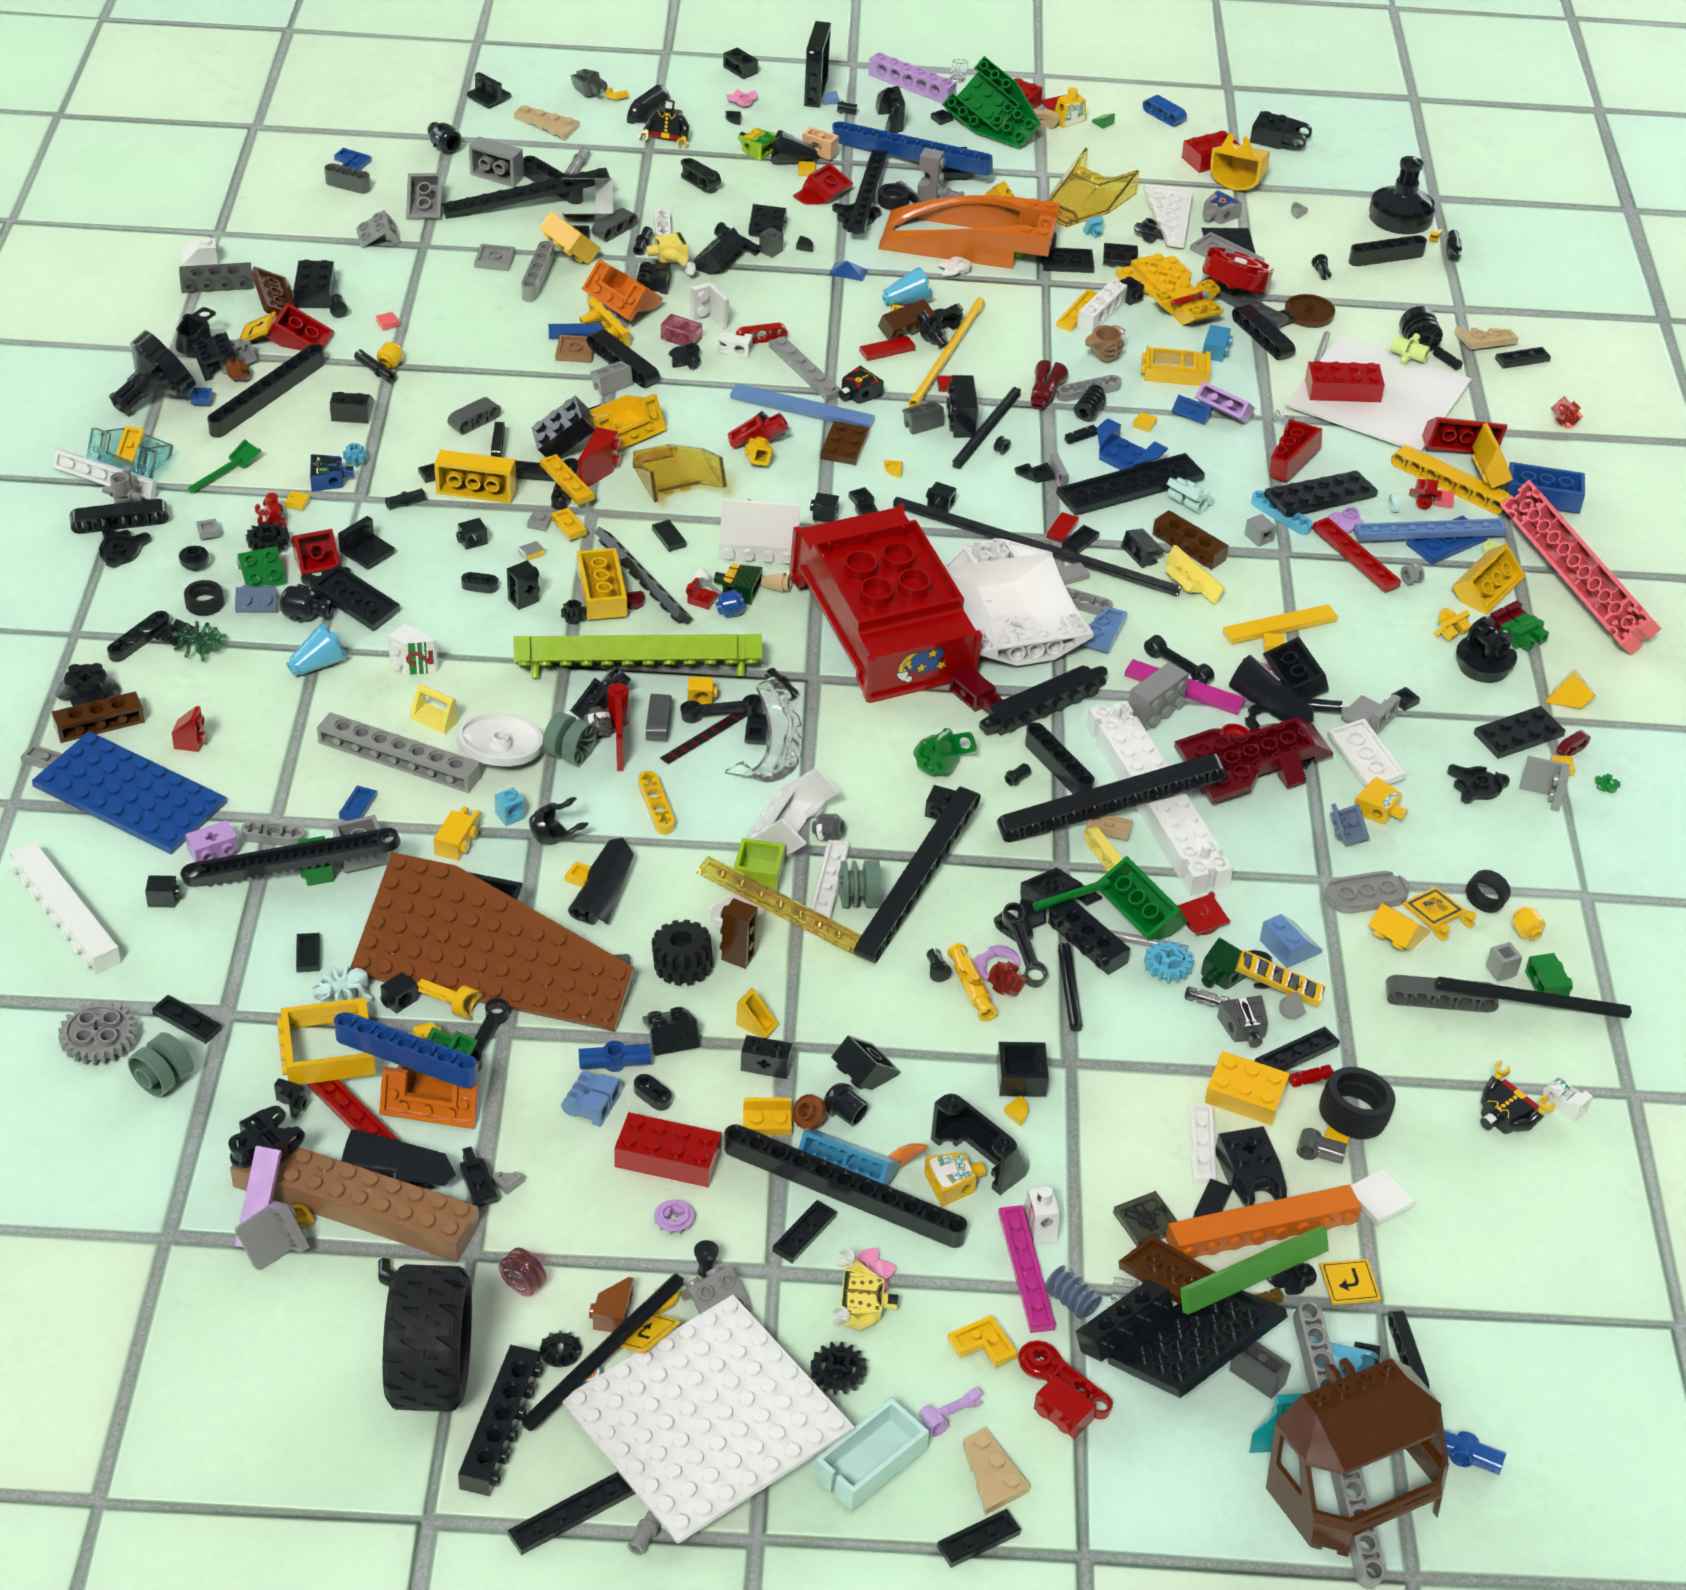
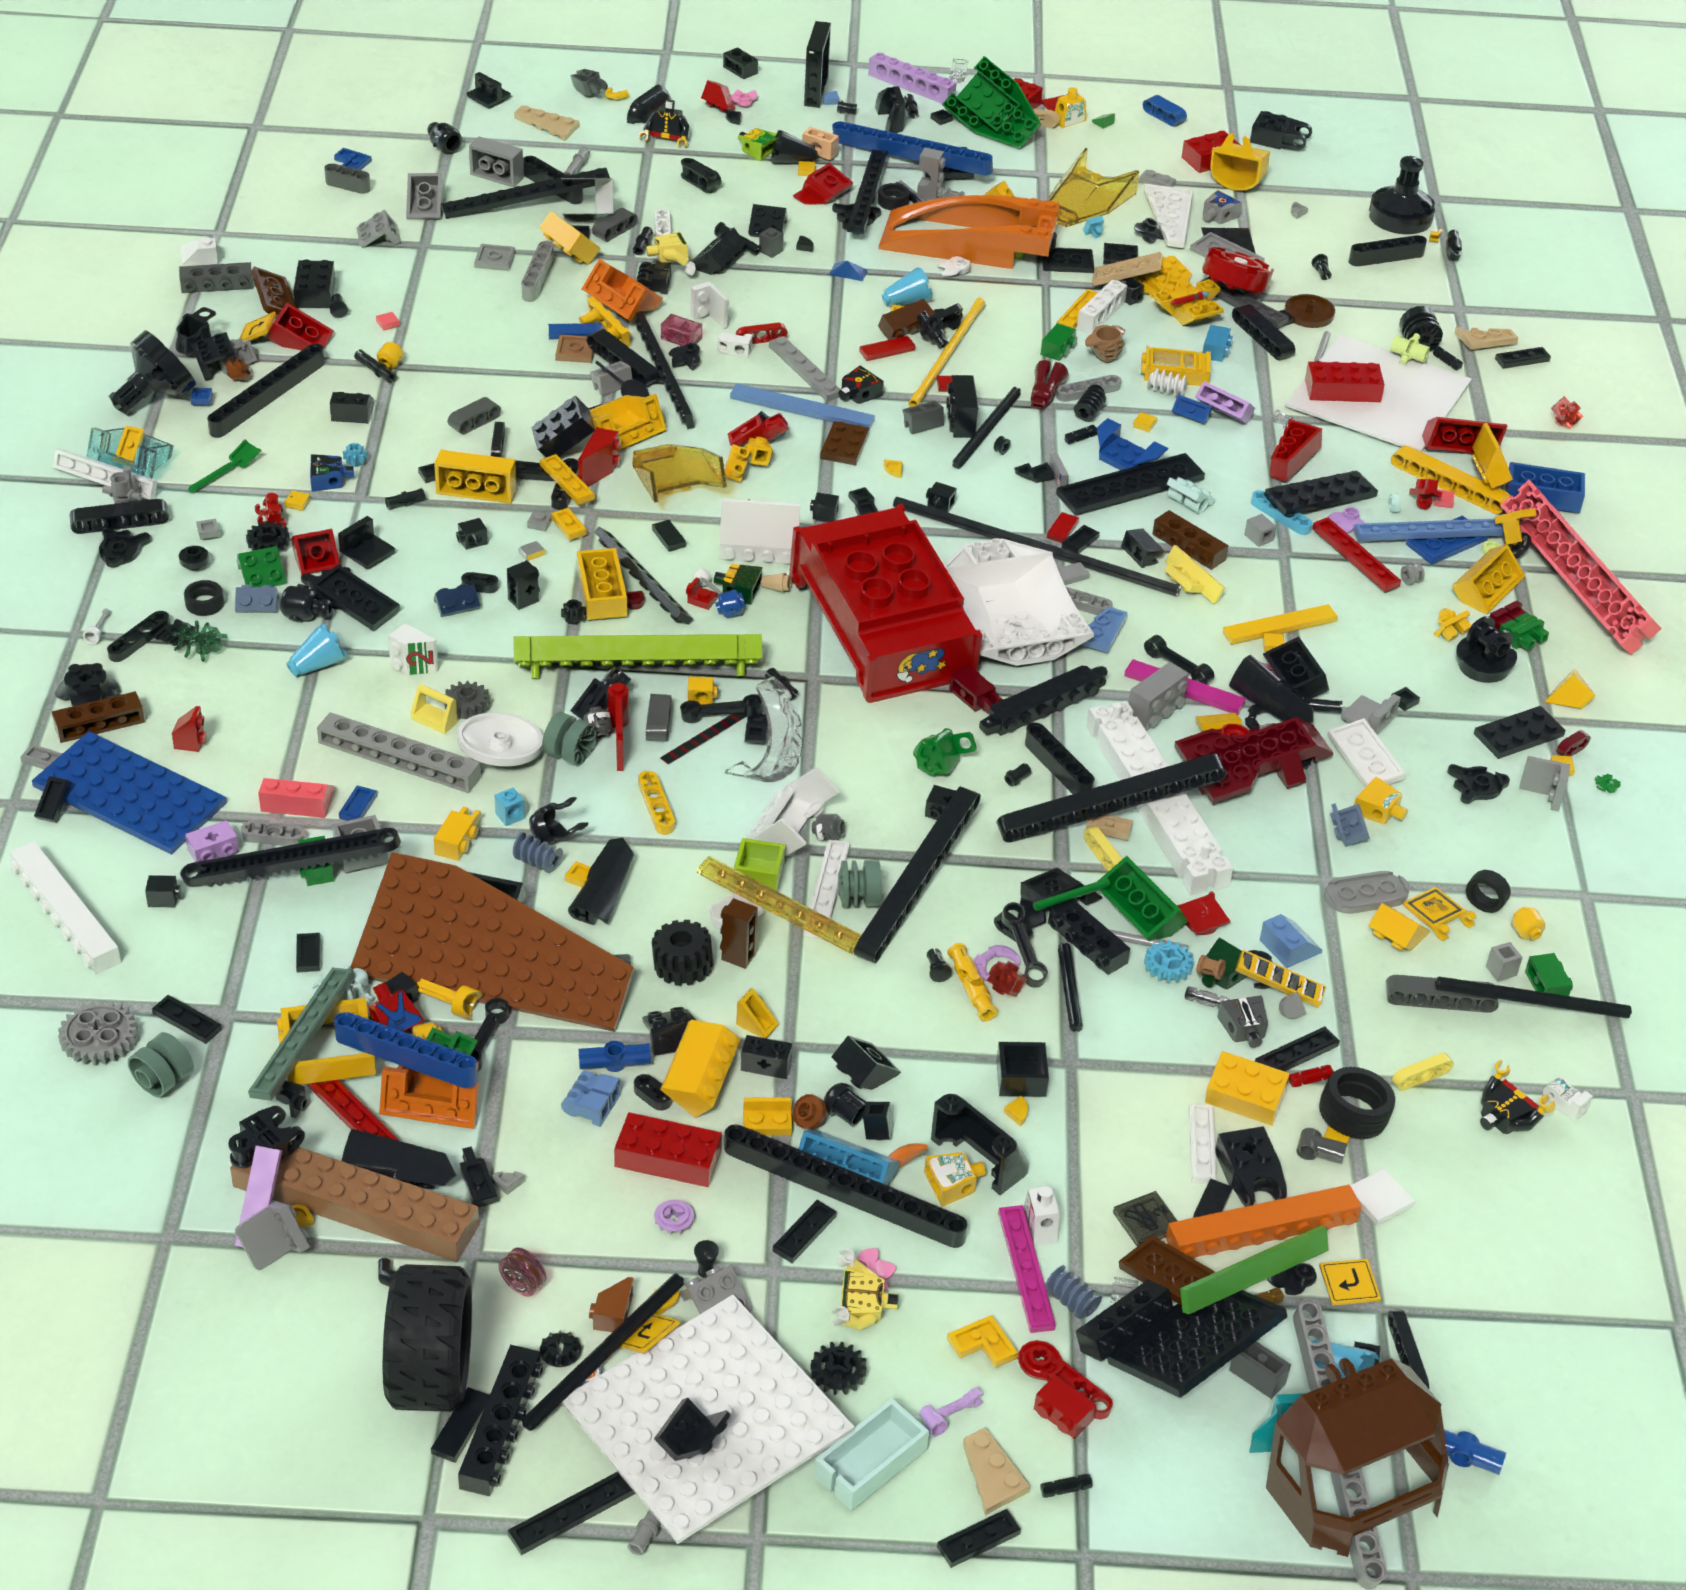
none -> black tile [34,776,71,823]
none -> white hinge [83,608,110,644]
none -> sand green tile [248,967,355,1101]
none -> coral slope [258,778,335,818]
none -> torso [368,982,424,1032]
none -> black tile [431,1387,490,1463]
none -> dark blue bracket [434,584,481,617]
none -> dark grey gear [445,681,490,719]
none -> sand blue piece [513,832,563,873]
none -> black piece [595,361,649,397]
none -> black plate [635,311,695,429]
none -> black bracket [654,1398,731,1461]
none -> yellow slope [660,1020,740,1118]
none -> red slope [701,80,735,112]
none -> yellow hips [723,444,750,483]
none -> black brick [863,1102,893,1140]
none -> black pin [904,94,918,118]
none -> green brick [1040,323,1077,361]
none -> black axle [1040,1474,1093,1498]
none -> tan tile [1092,252,1163,286]
none -> light grey plate [1139,169,1176,187]
none -> white piece [1147,368,1187,397]
none -> yellow tile [1196,713,1242,731]
none -> medium nougat bush [1196,955,1226,980]
none -> light yellow beam [1392,1053,1454,1091]
none -> yellow piece [1494,508,1536,557]

